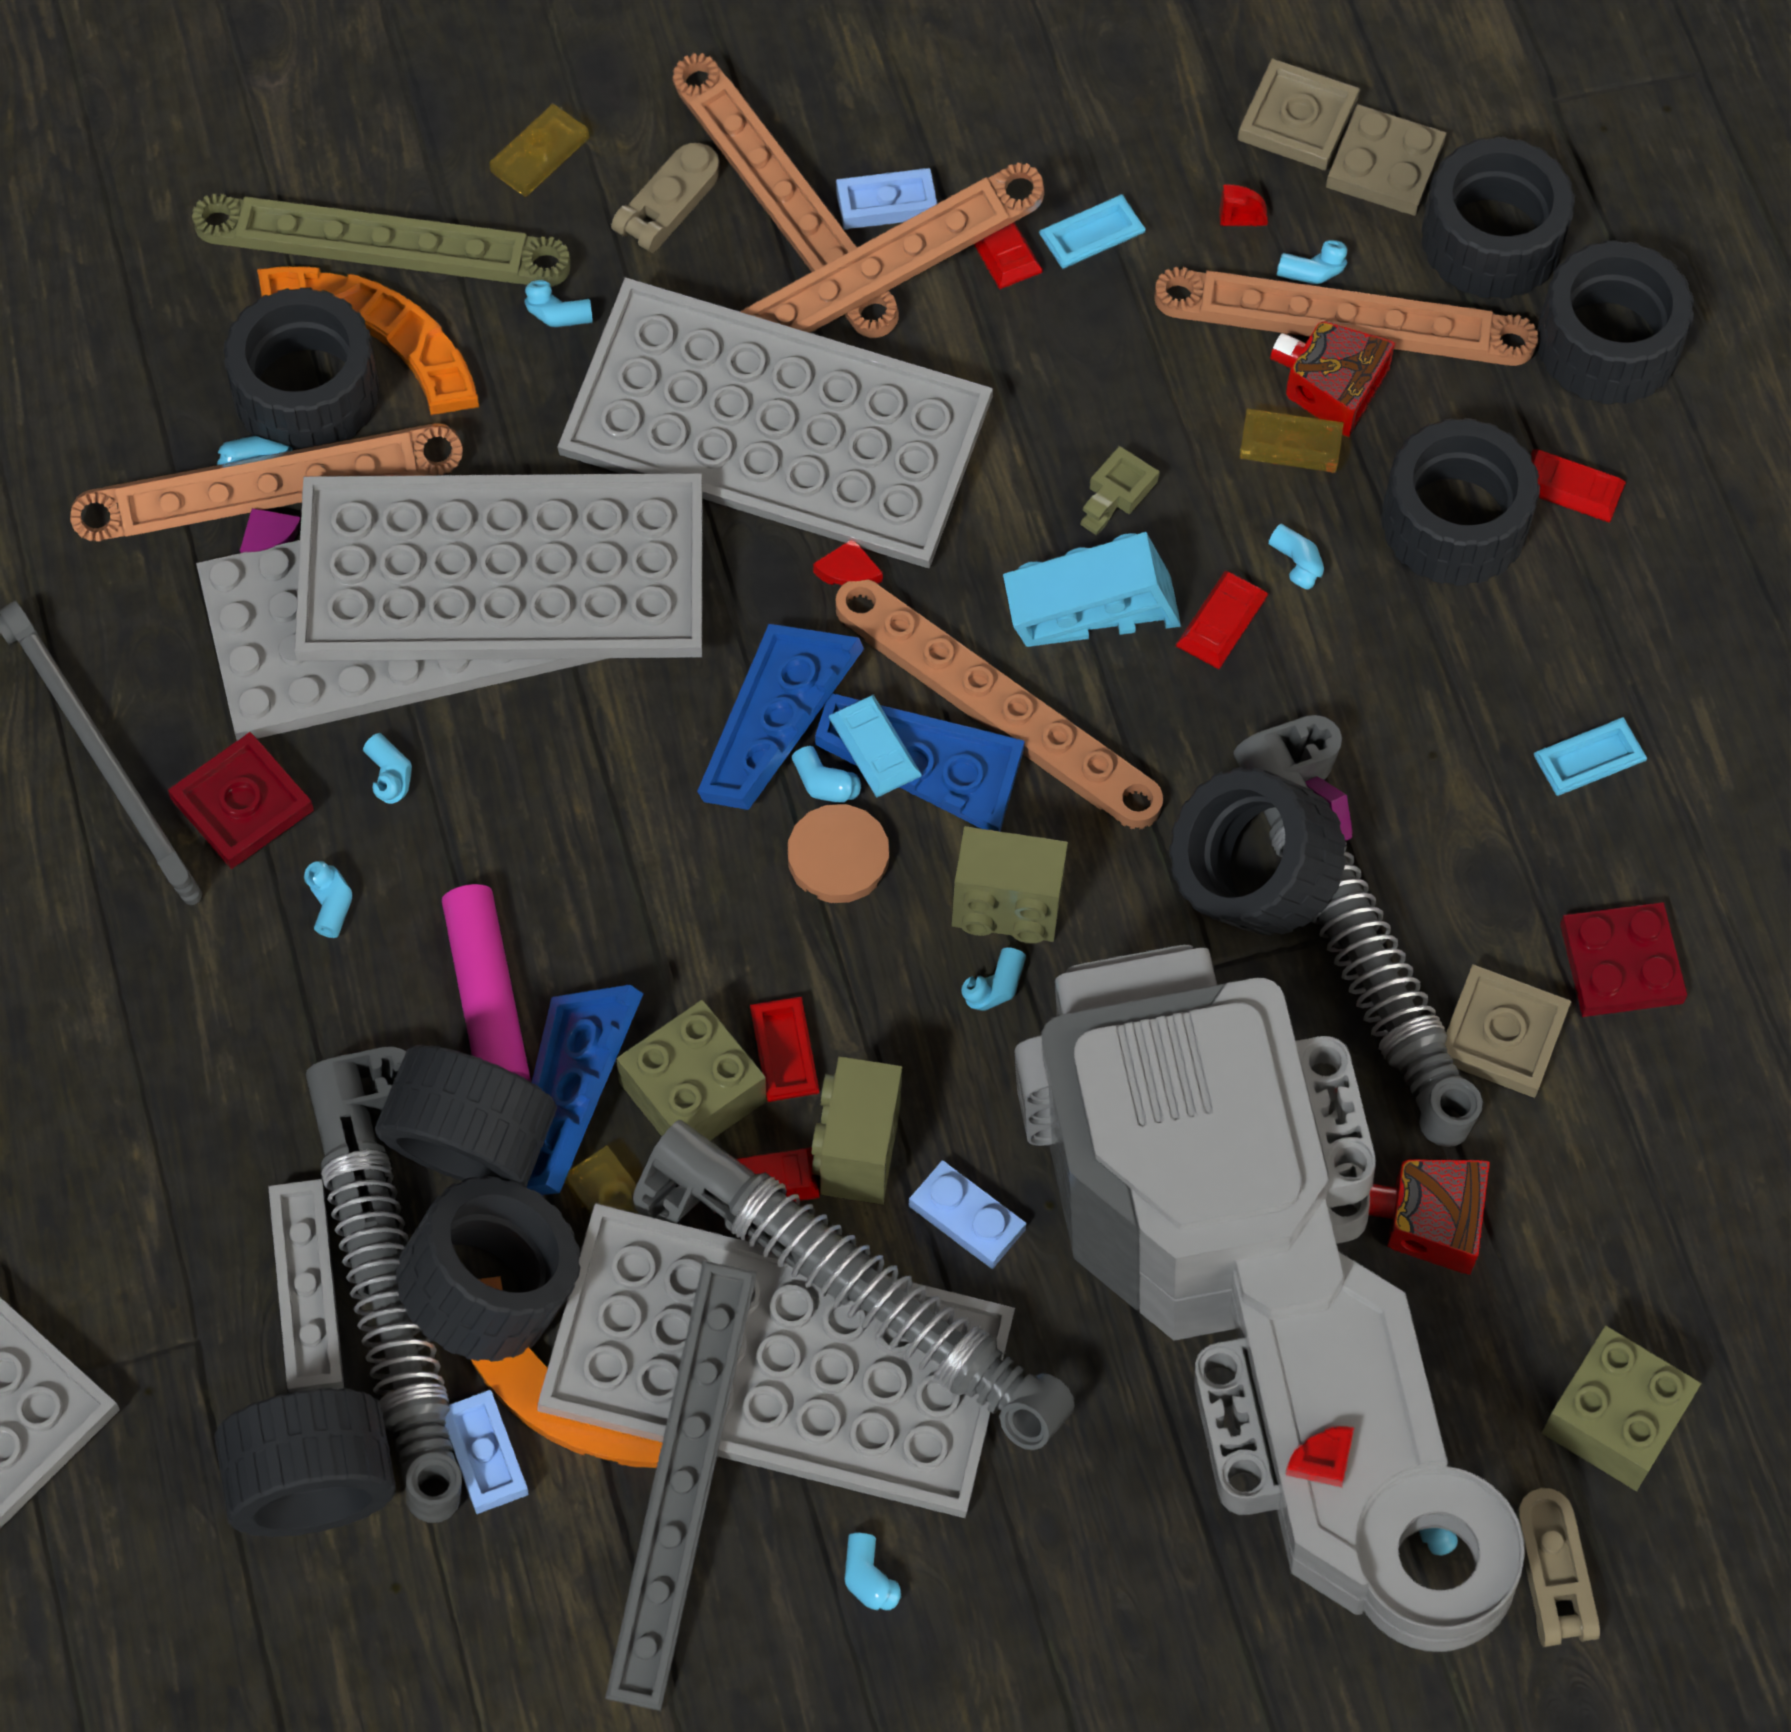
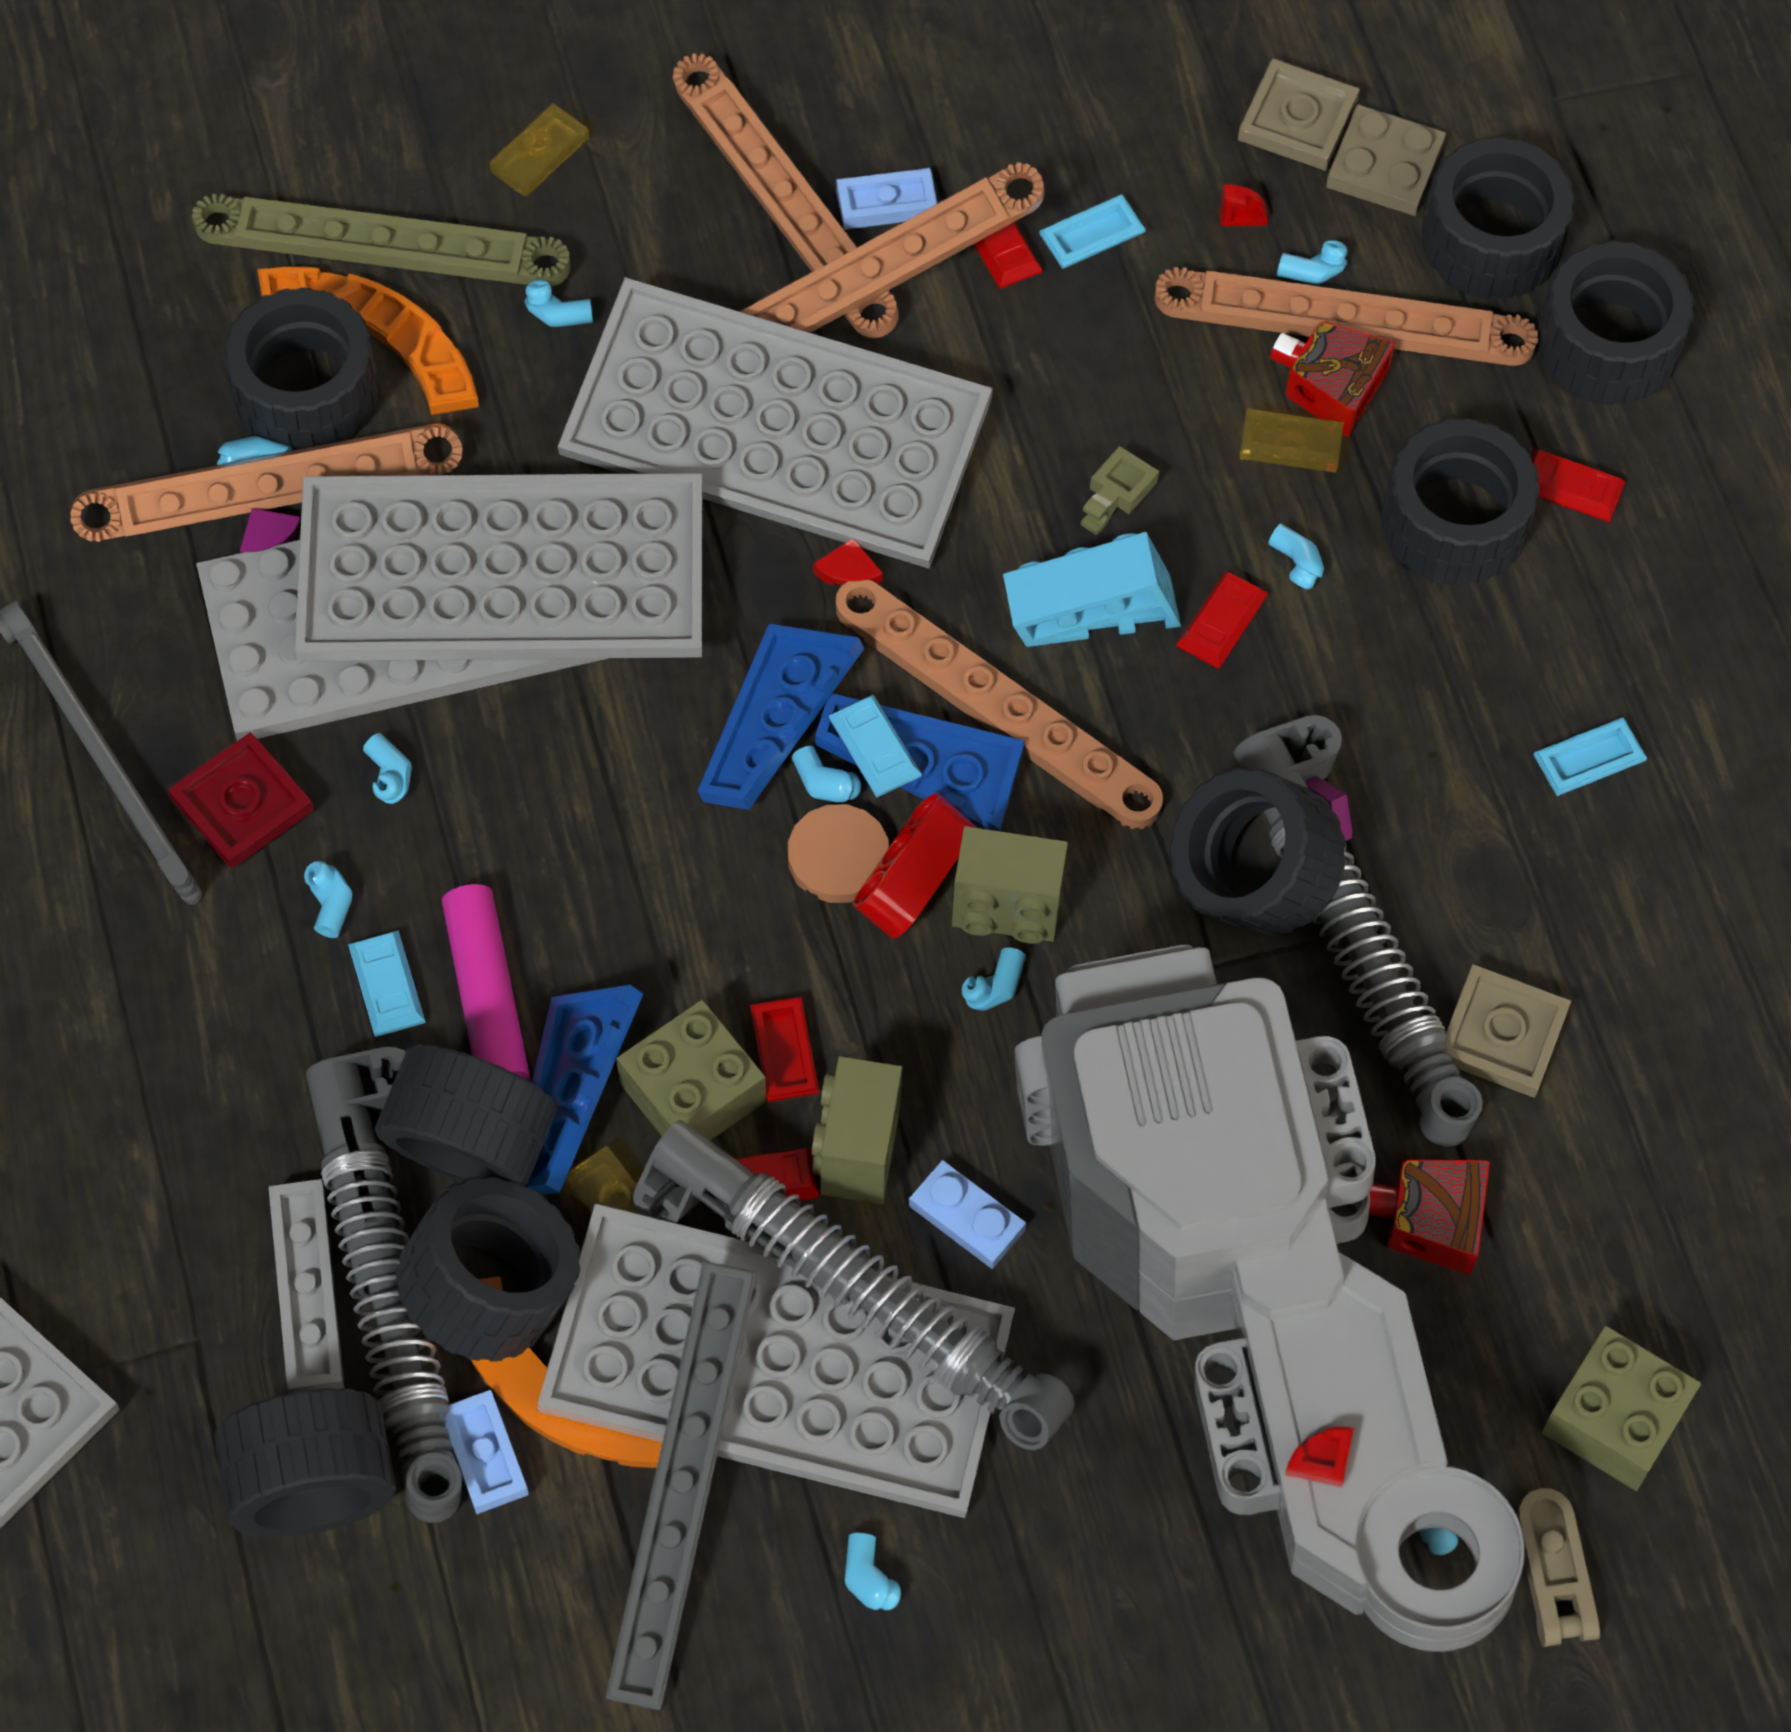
dark tan plate [611,143,719,253] -> none
dark red plate [1560,902,1687,1017] -> none
none -> medium azure tile [348,930,426,1037]
none -> red beam [853,792,976,939]

